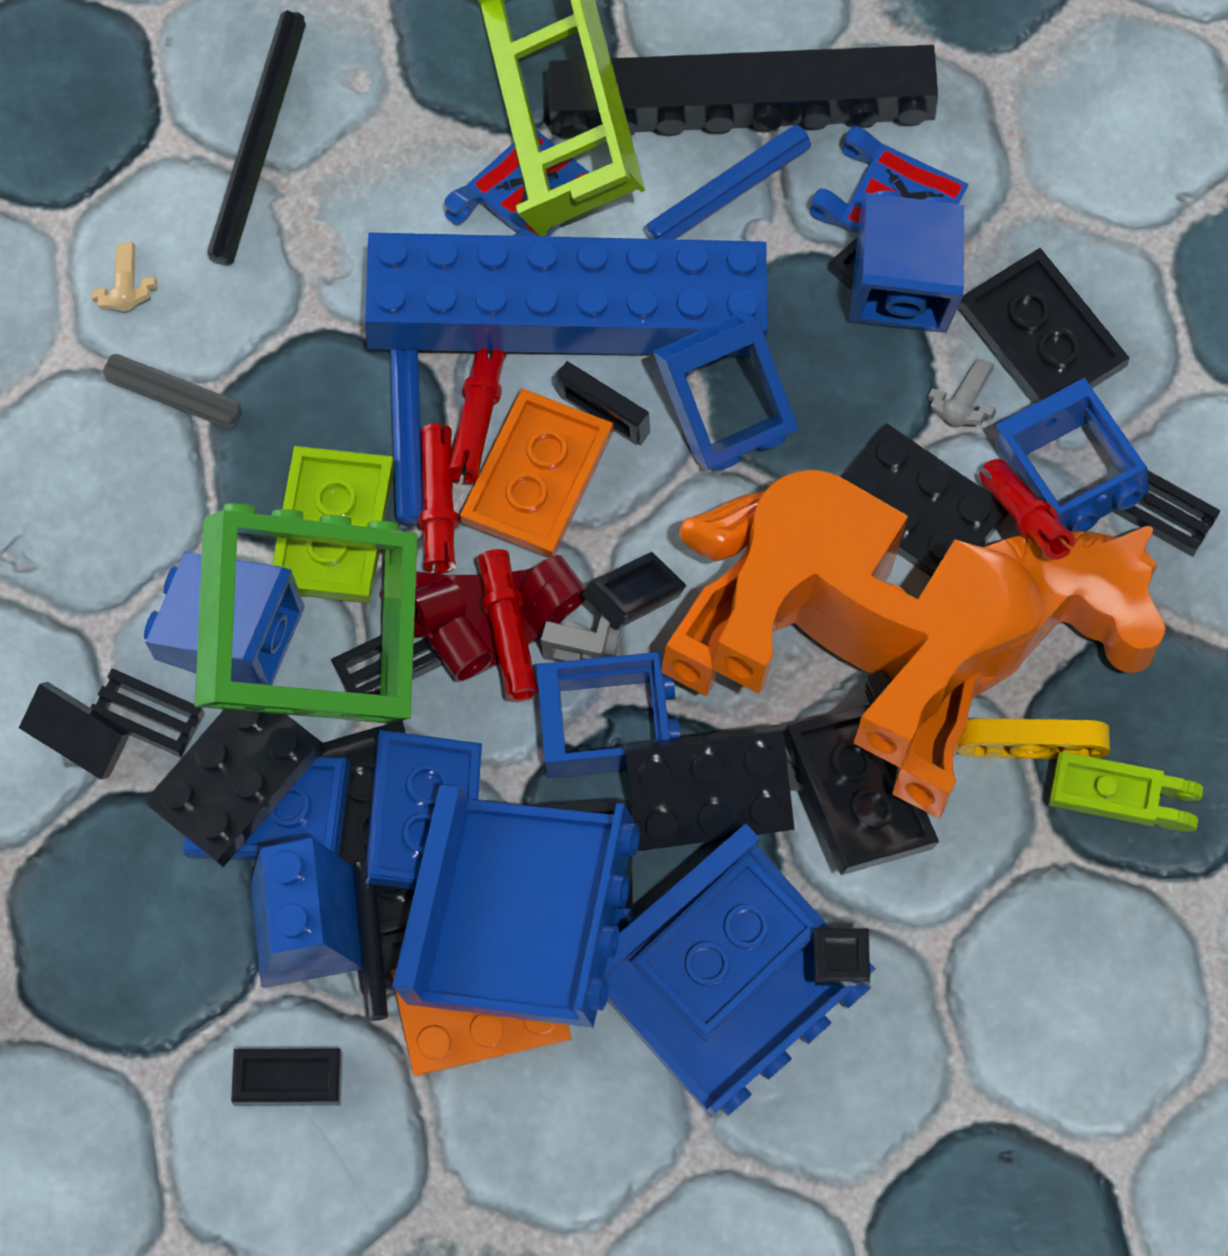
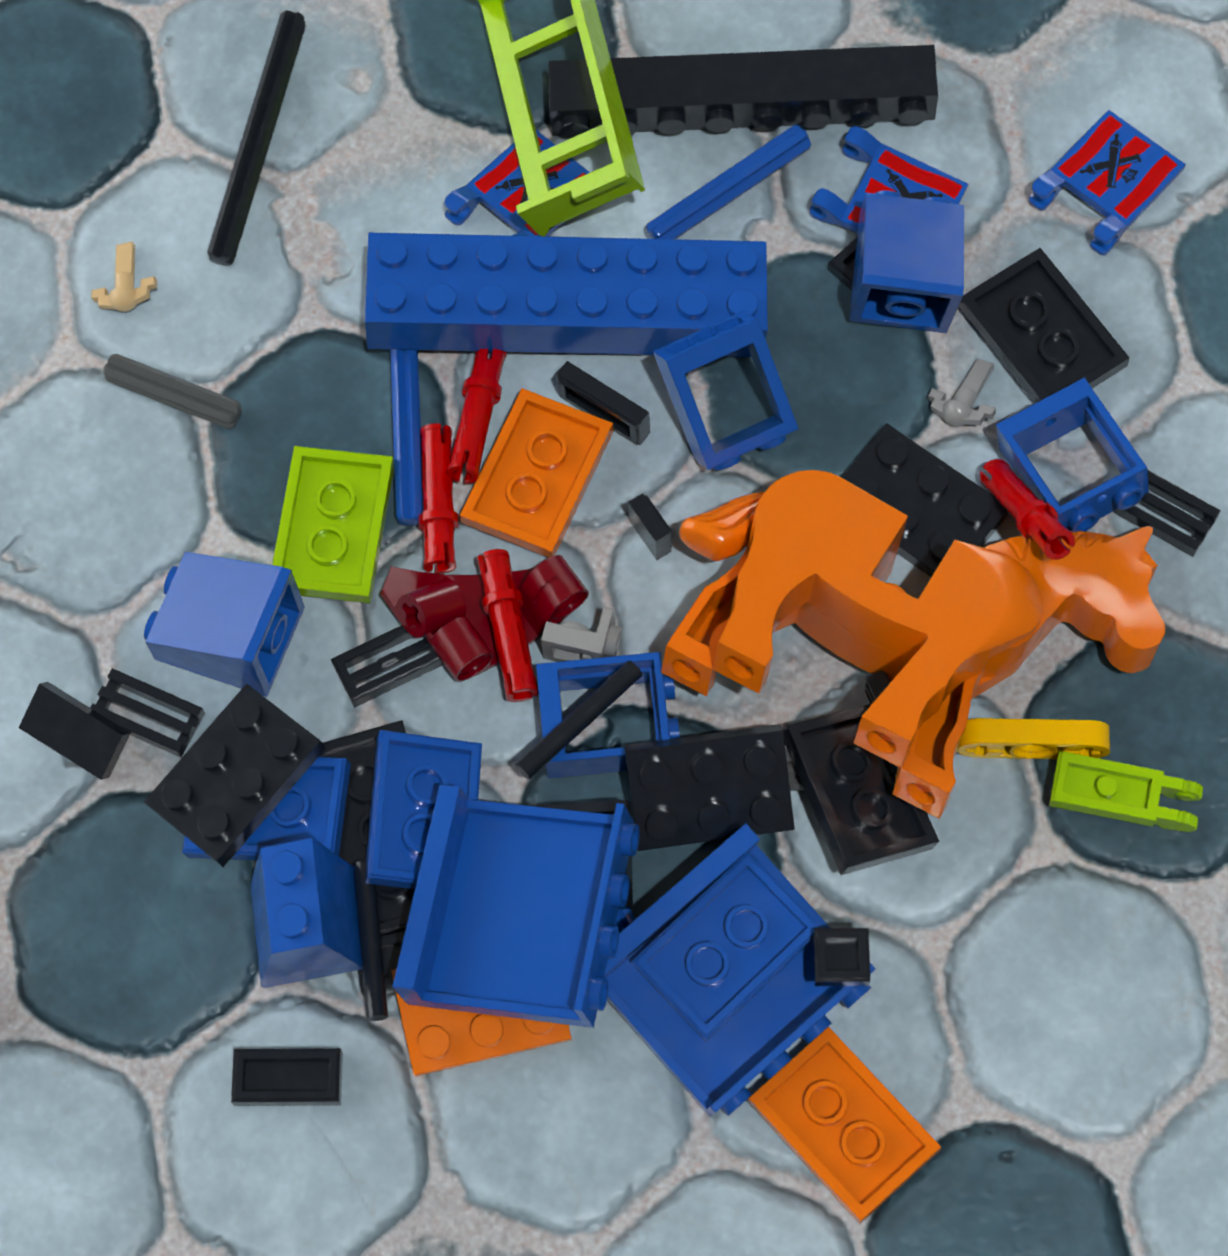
bright green window [195,503,417,723] -> none
black tile [582,552,687,630] -> none
none -> black bar [515,660,642,780]
none -> black tile [628,493,672,560]
none -> orange plate [748,1026,941,1224]
none -> blue flag [1028,110,1186,255]

